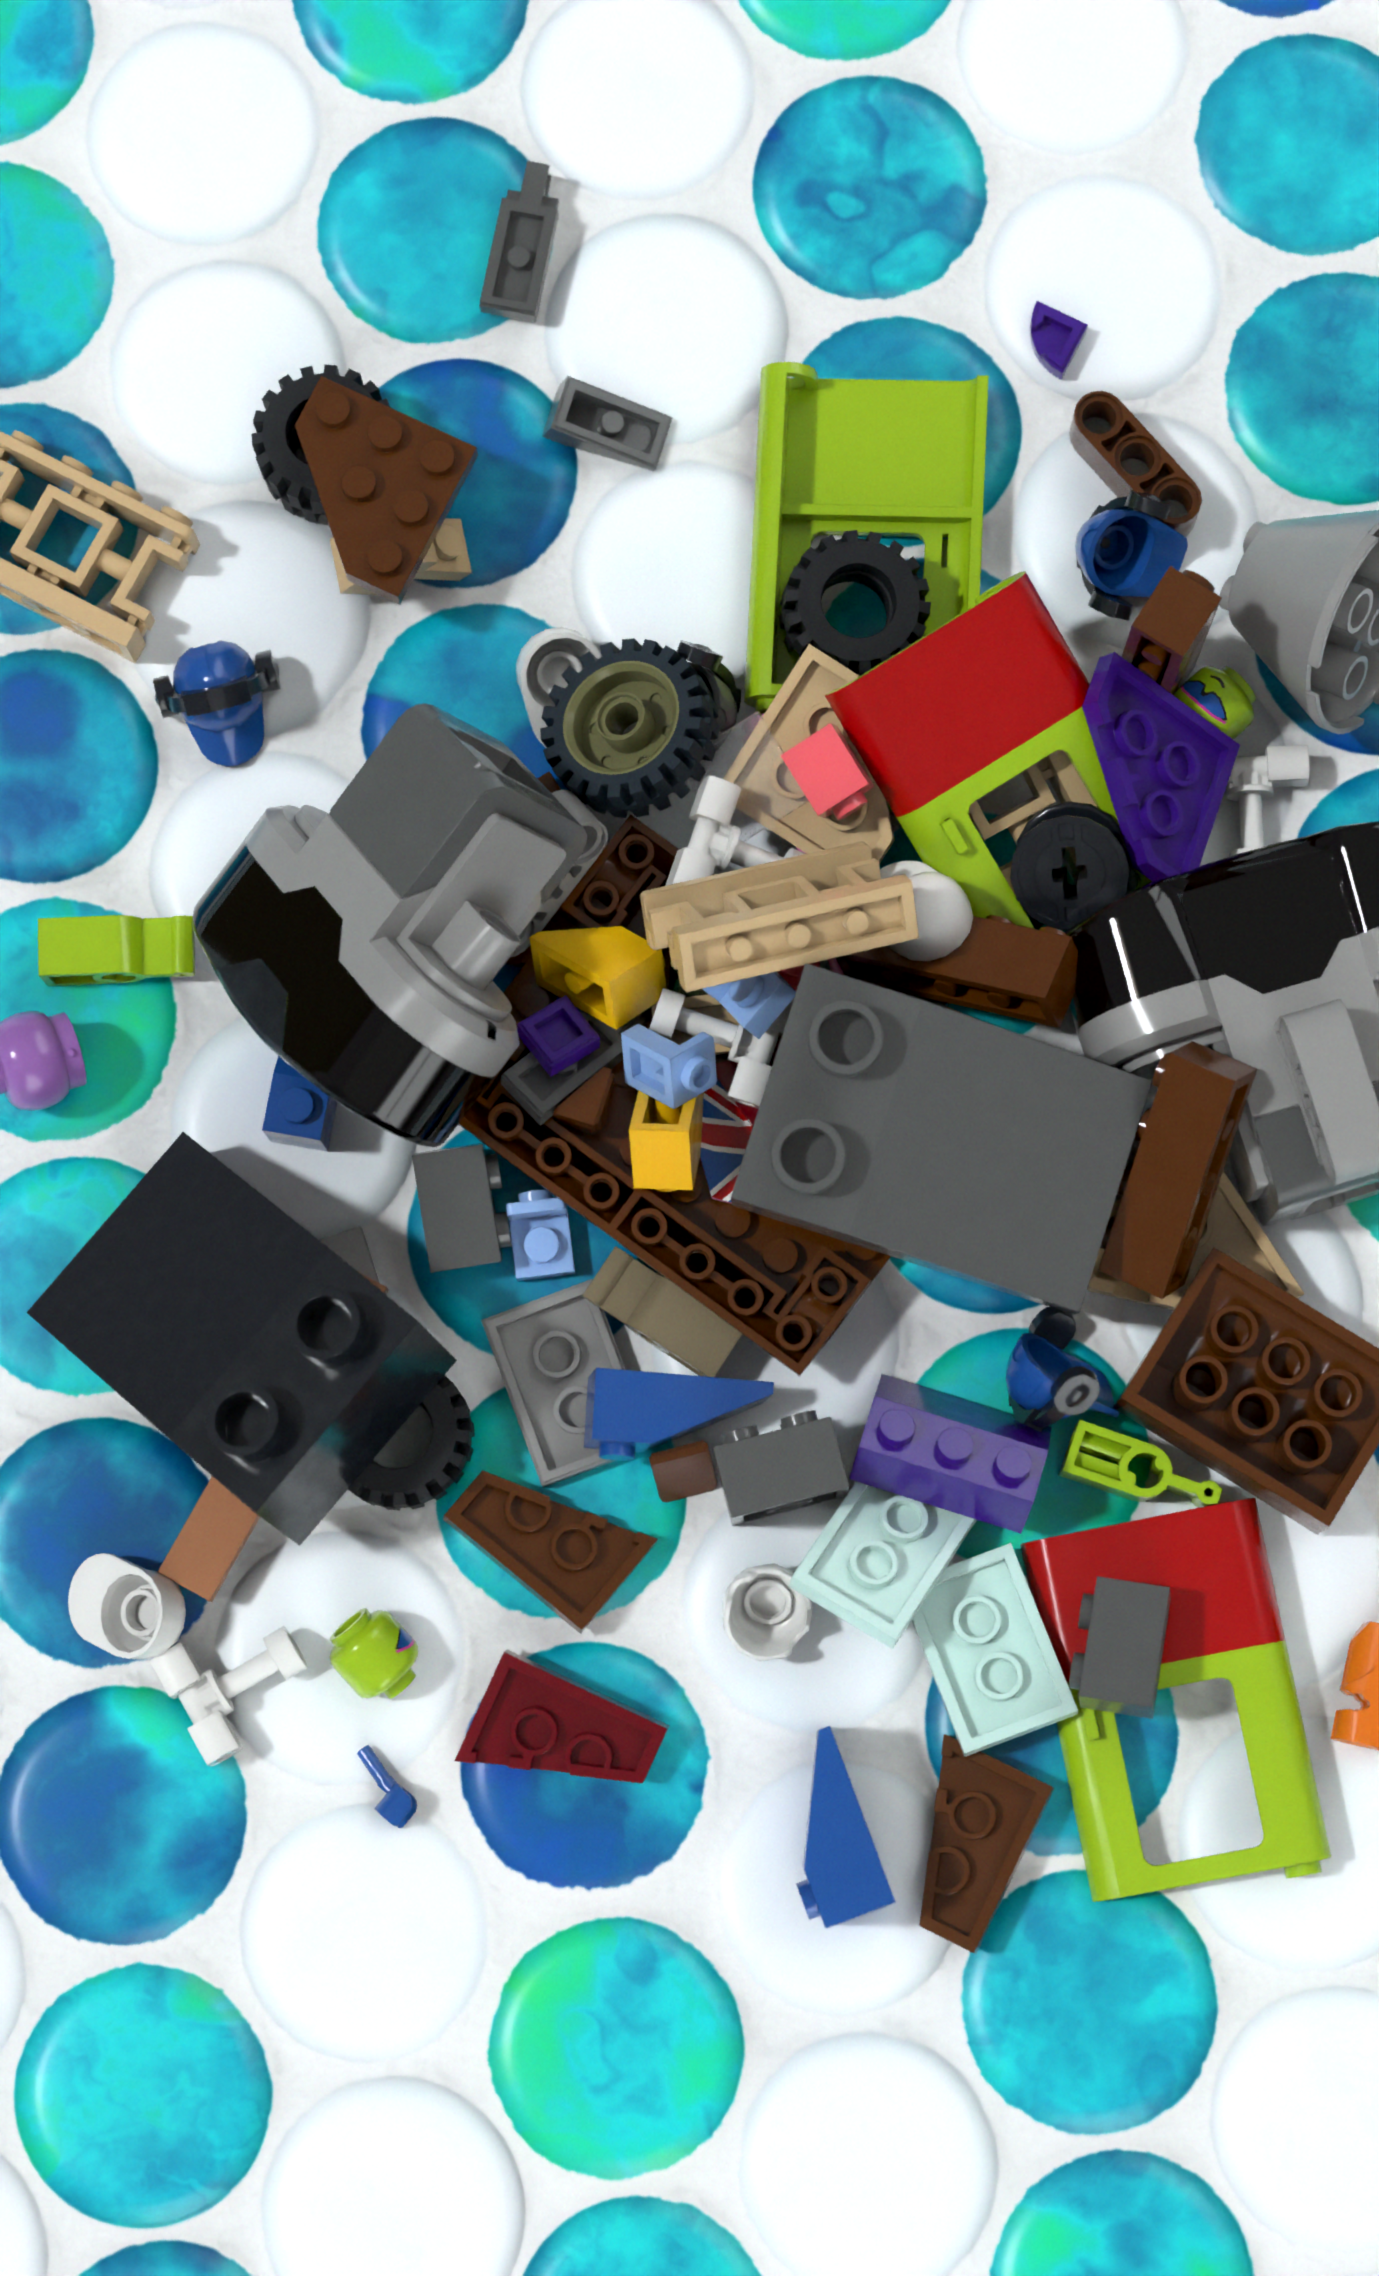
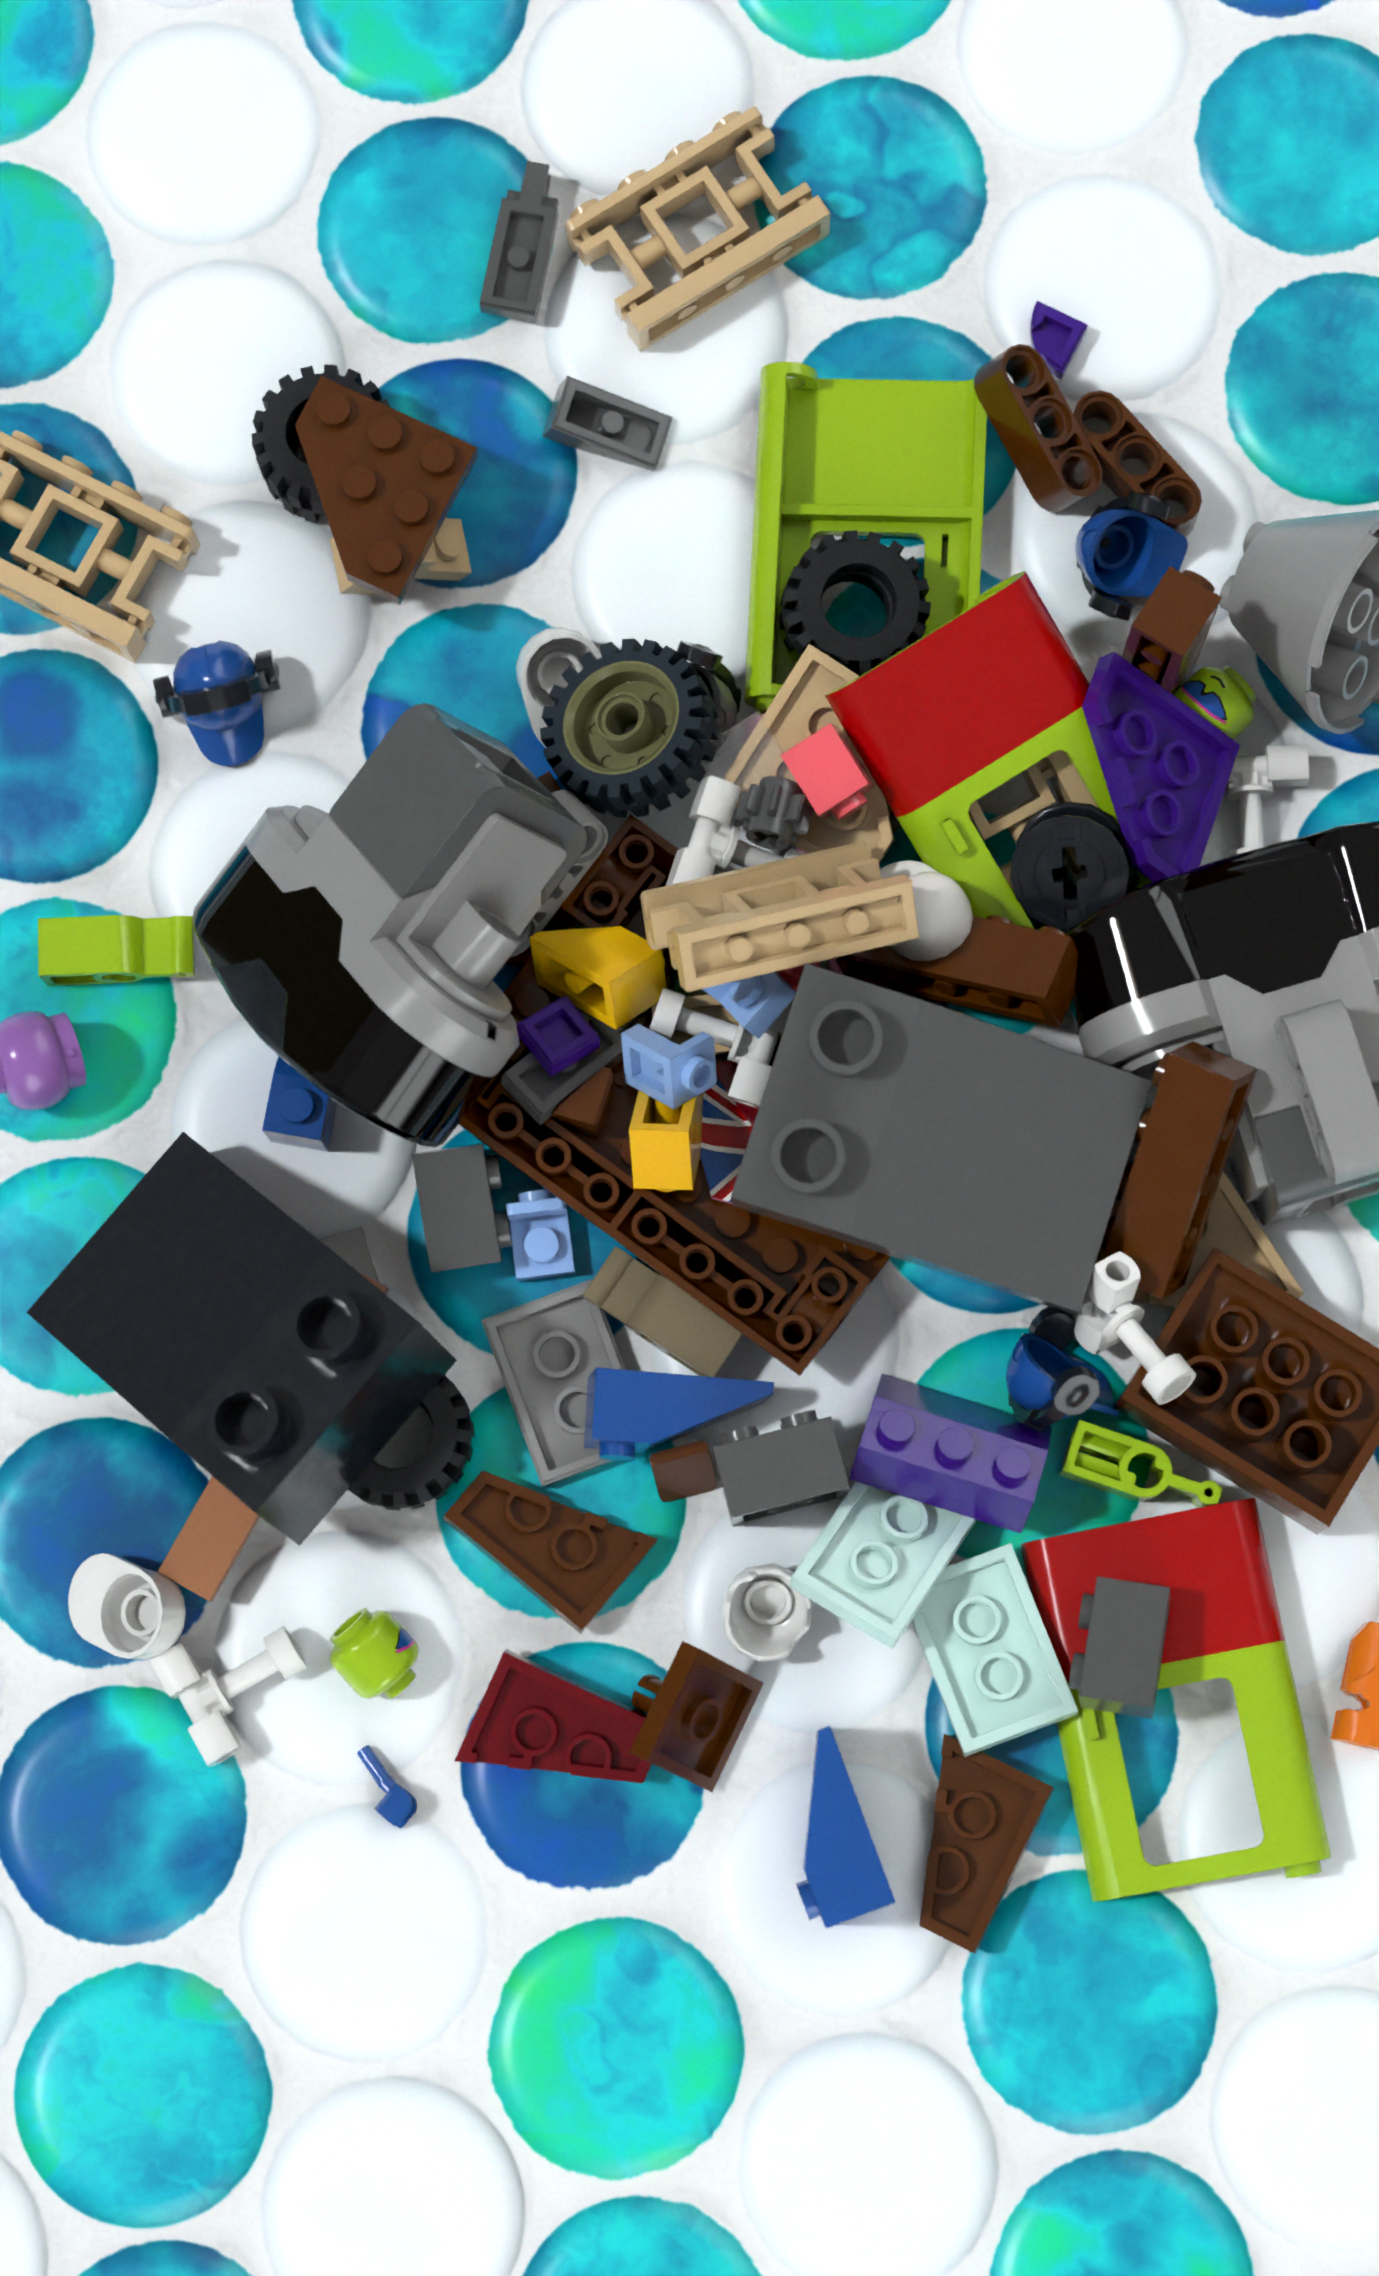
none -> tan fence [565,106,831,352]
none -> reddish brown tile [629,1641,764,1792]
none -> dark grey gear [735,776,814,850]
none -> reddish brown beam [974,344,1102,512]
none -> white bar [1074,1251,1196,1405]

